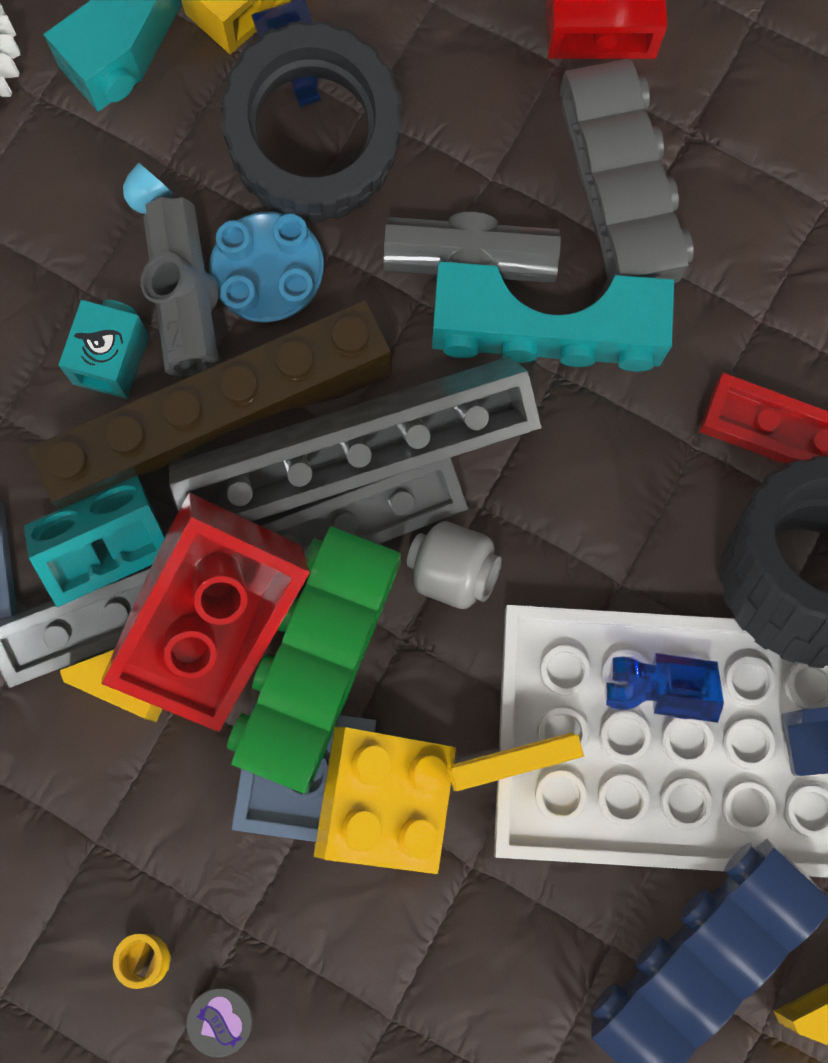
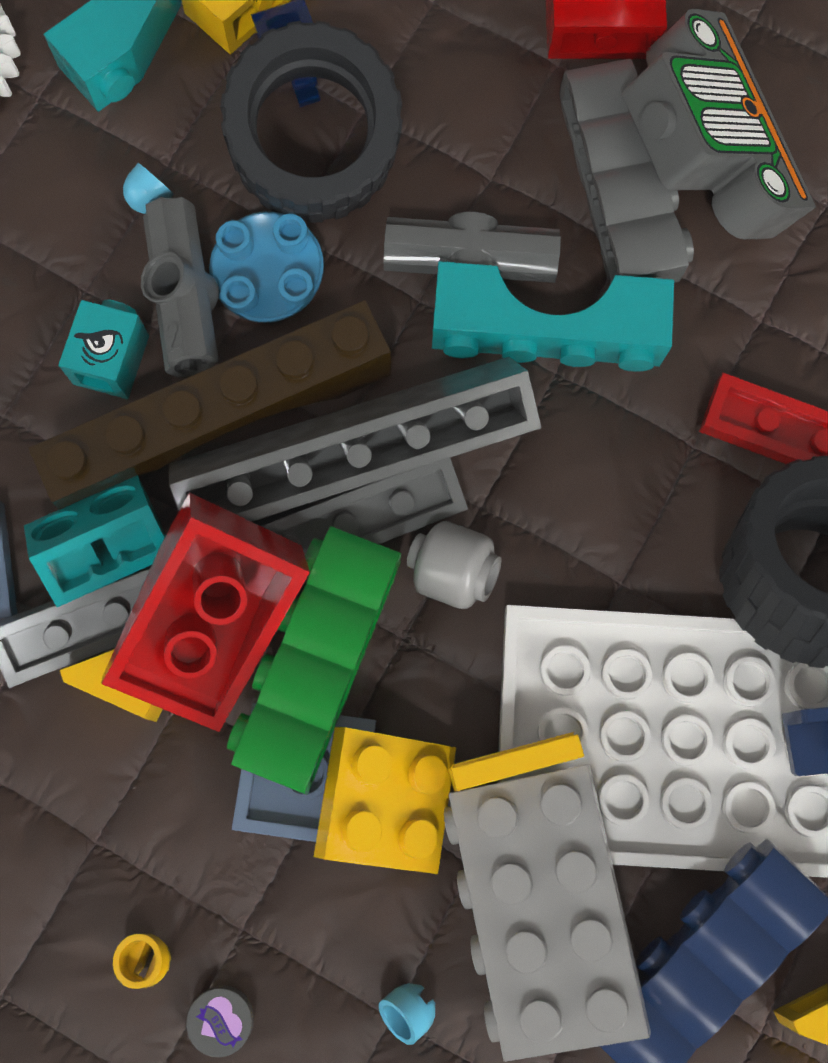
clear blue plate [605,653,724,723] -> none
none -> medium azure hinge [379,983,435,1045]
none -> light grey bracket [444,764,651,1062]
none -> dark grey brick [622,9,816,240]

